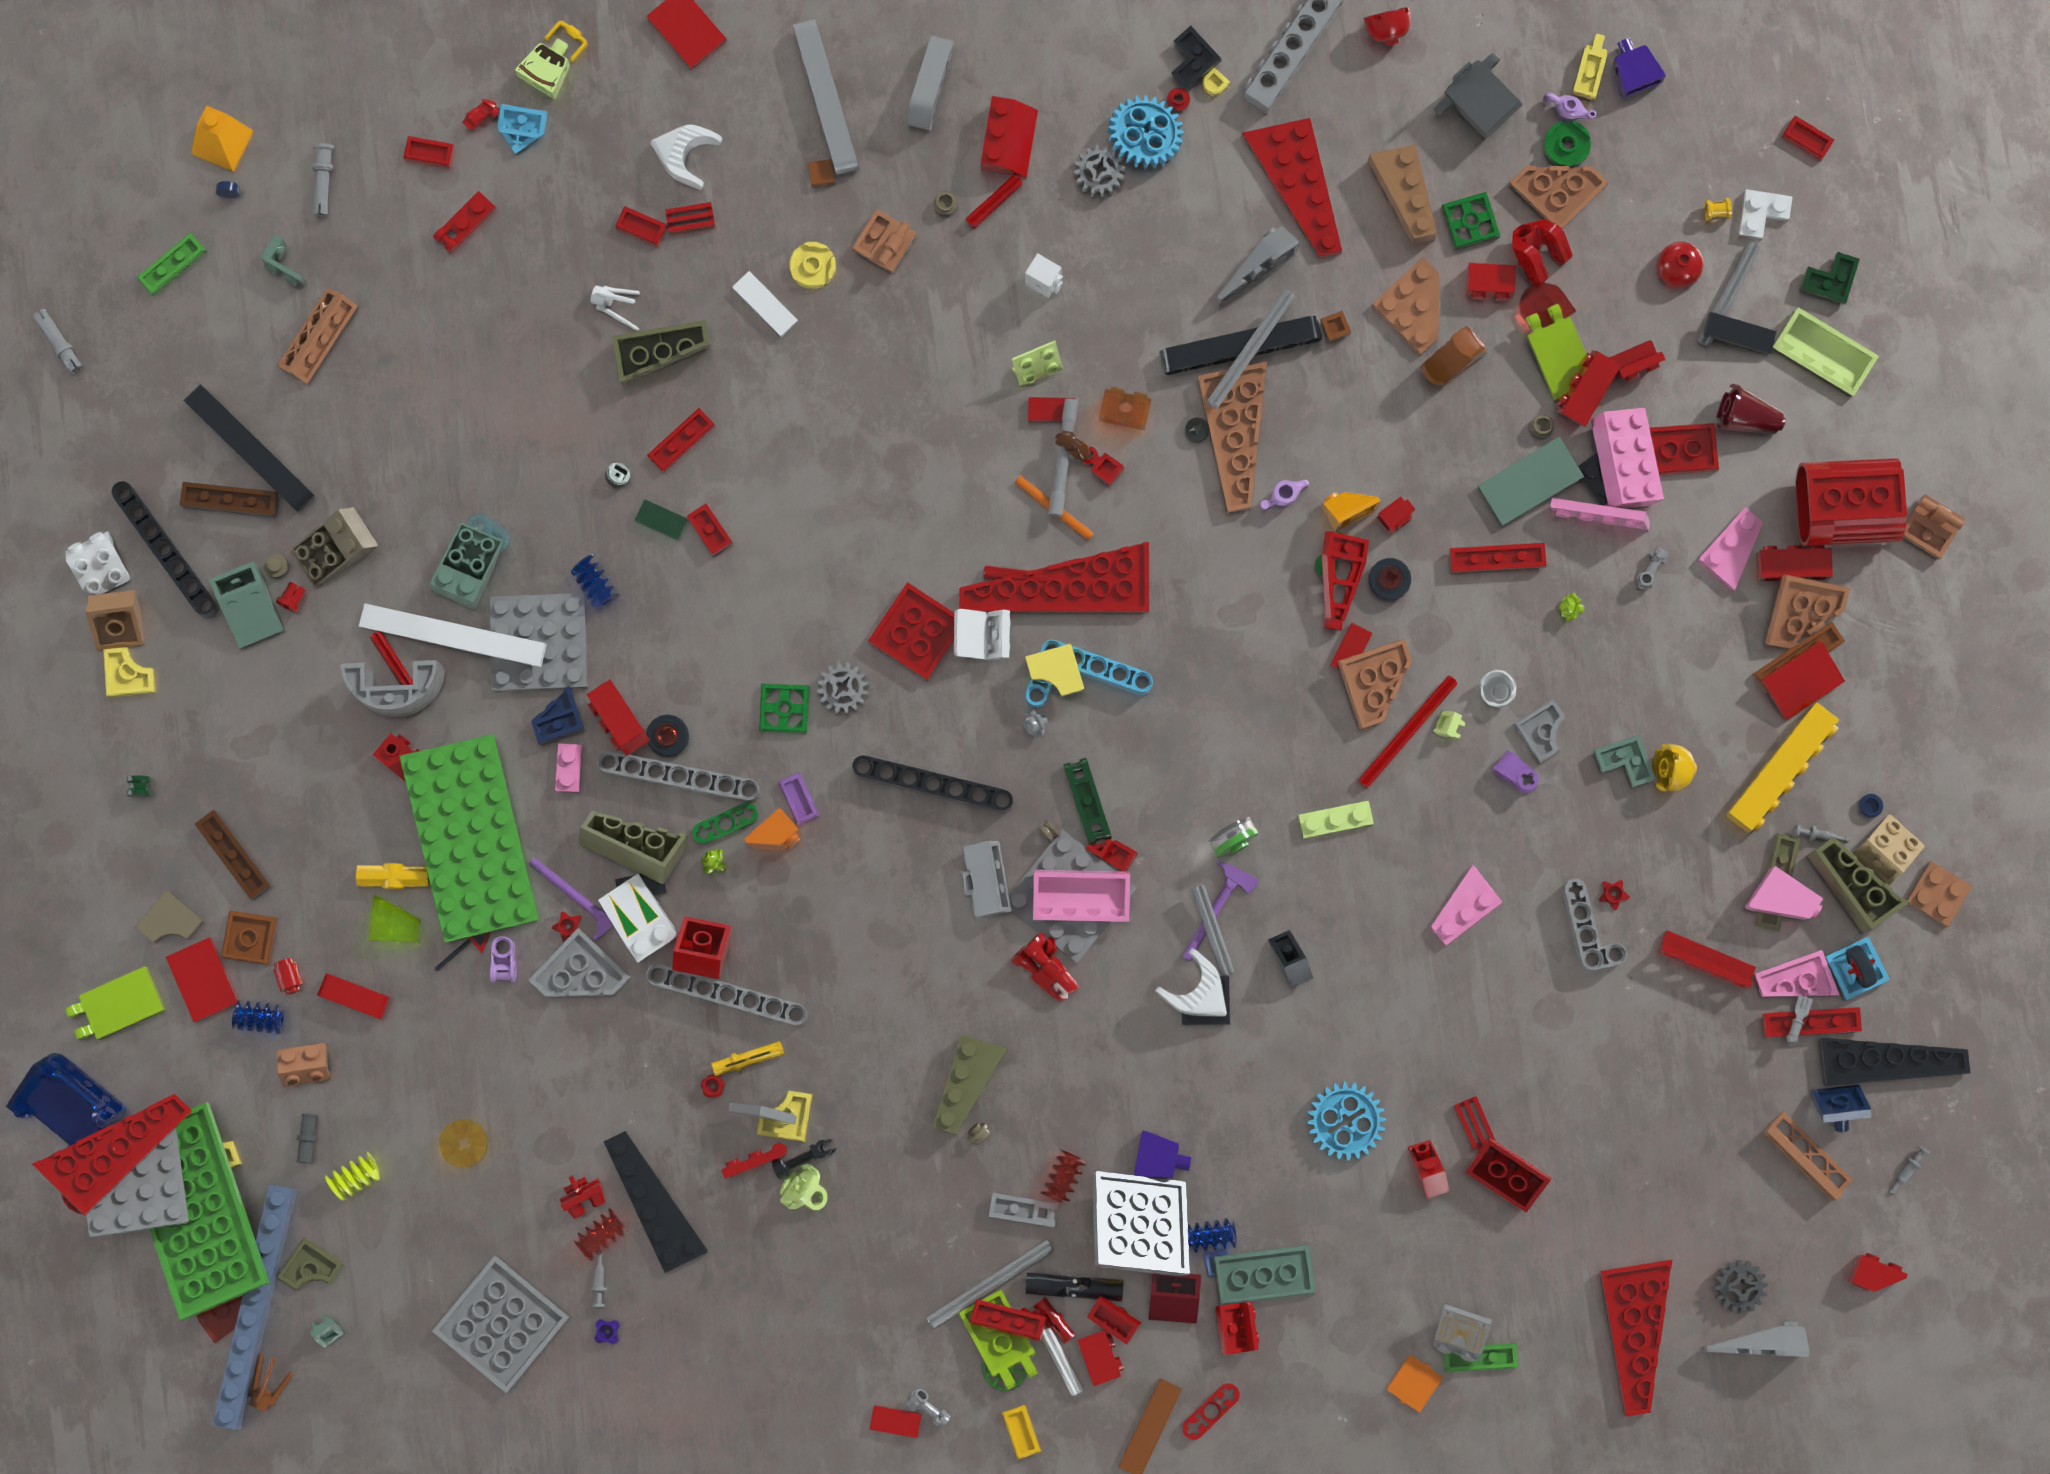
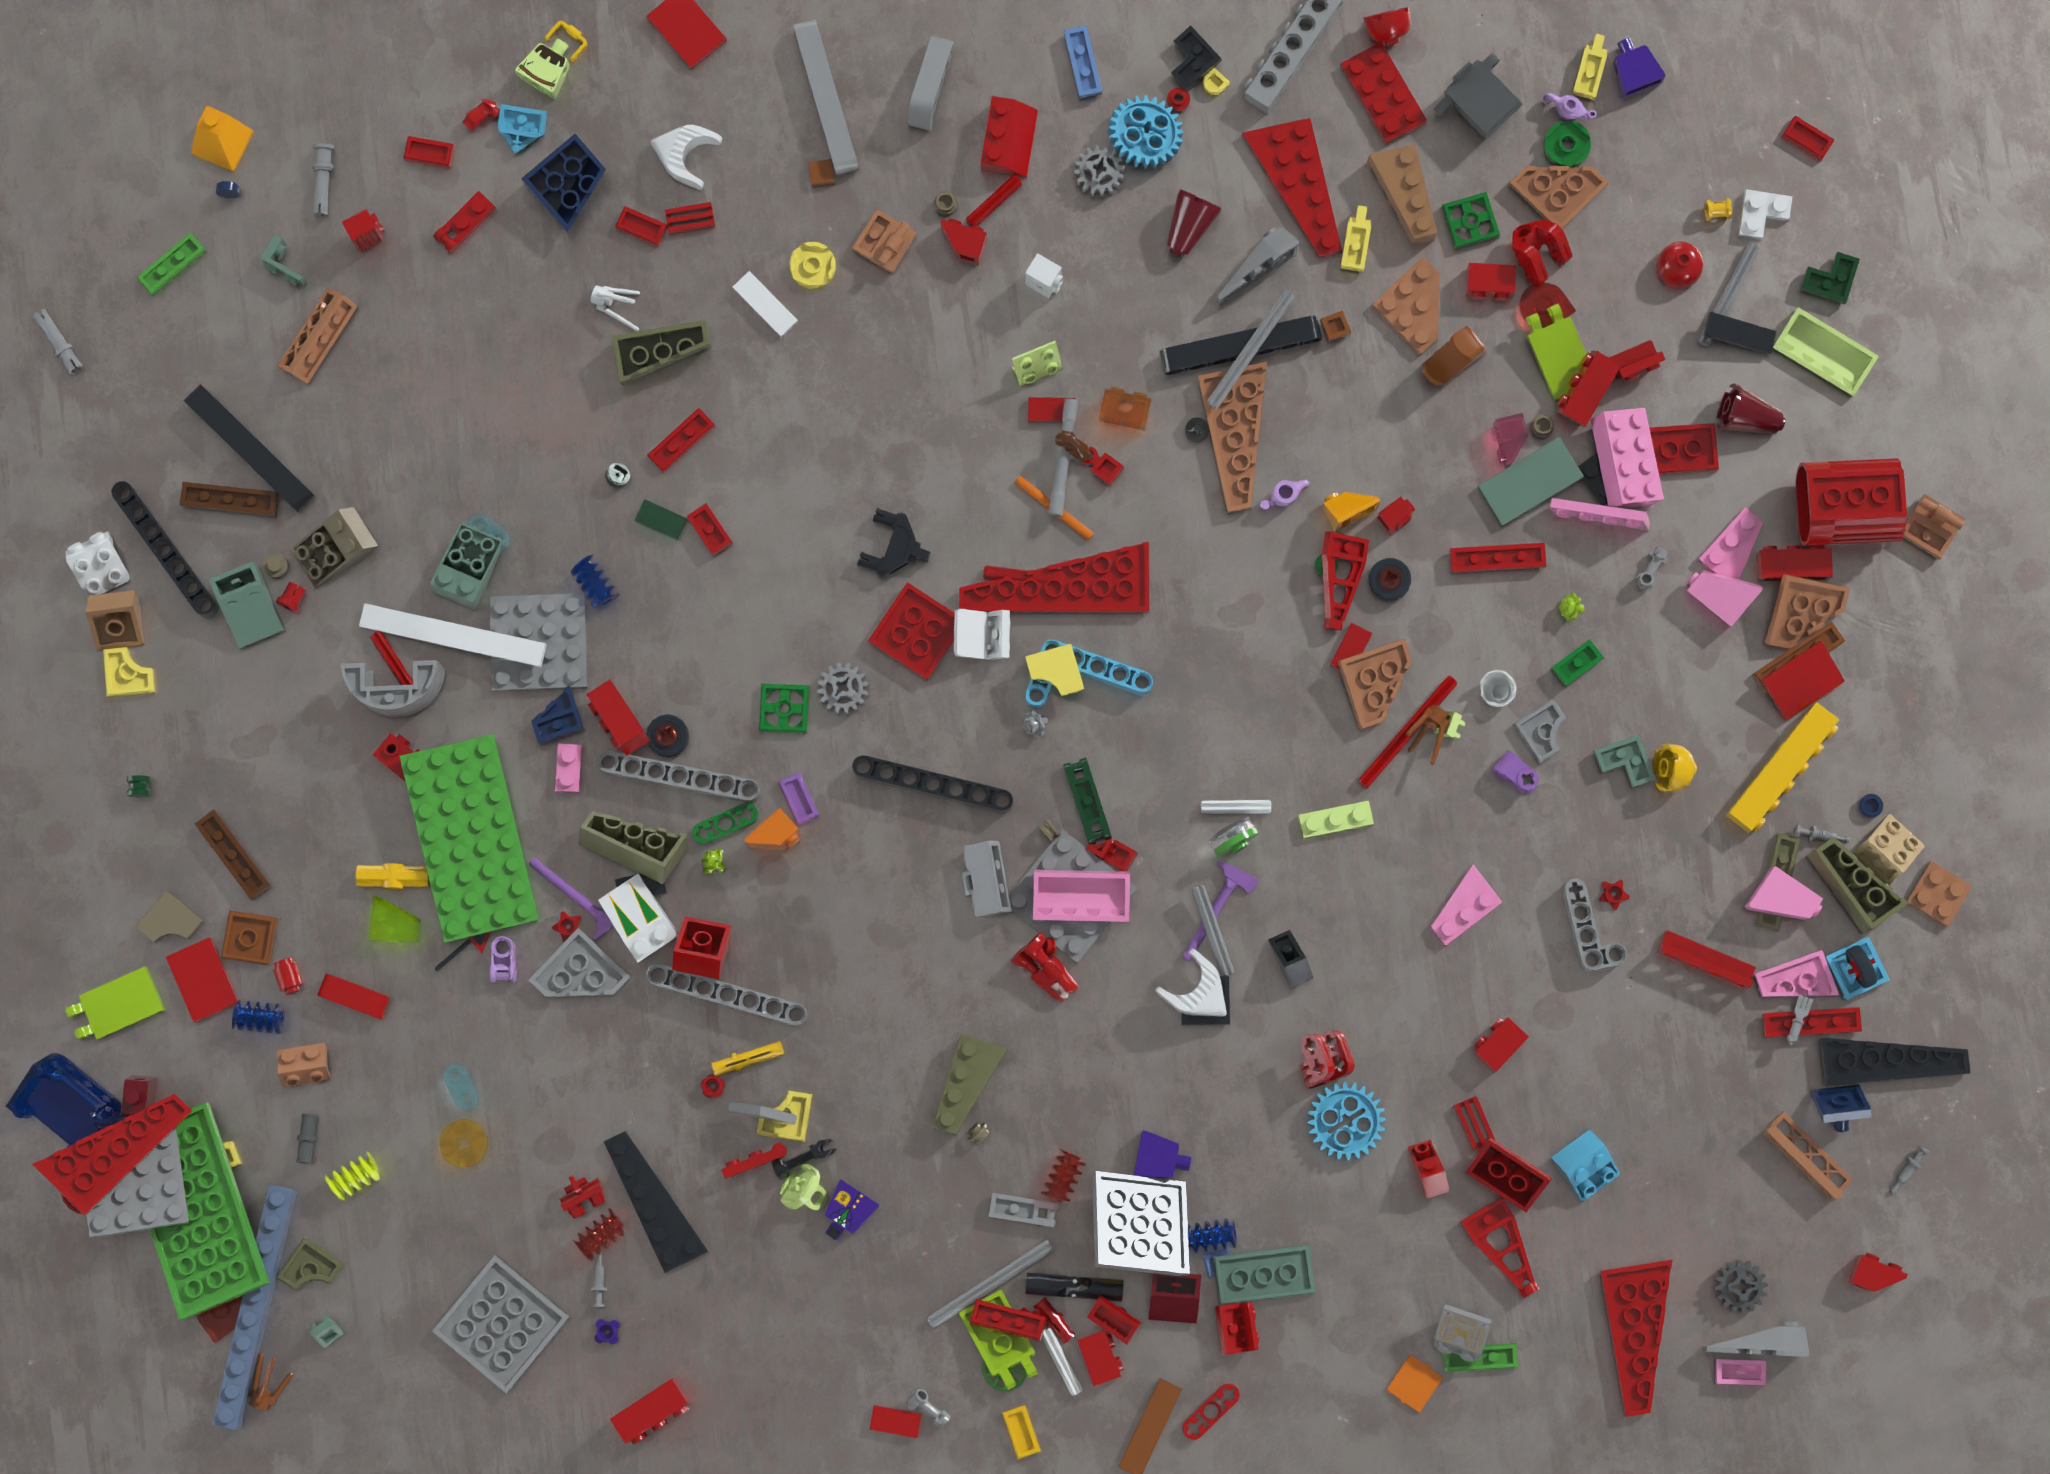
none -> dark red torso [121,1075,157,1118]
none -> red brick [342,209,385,252]
none -> clear light blue plate [443,1064,479,1110]
none -> dark blue wedge [521,134,606,233]
none -> red brick [610,1378,691,1445]
none -> dark purple torso [825,1180,880,1241]
none -> black connector [857,507,931,578]
none -> red slope [941,218,987,264]
none -> medium blue plate [1064,25,1102,99]
none -> dark red cone [1166,189,1221,257]
none -> white axle [1201,800,1271,814]
none -> red piece [1299,1030,1355,1089]
none -> red plate [1340,42,1427,145]
none -> light yellow hinge [1340,205,1372,272]
none -> dark orange plant [1406,705,1449,765]
none -> red plate [1460,1197,1540,1299]
none -> red brick [1473,1017,1529,1073]
none -> clear pink slope [1490,413,1529,469]
none -> green plate [1551,639,1604,687]
none -> medium azure slope [1551,1129,1620,1202]
none -> bright pink slope [1687,570,1763,627]
none -> bright pink plate [1715,1359,1766,1385]

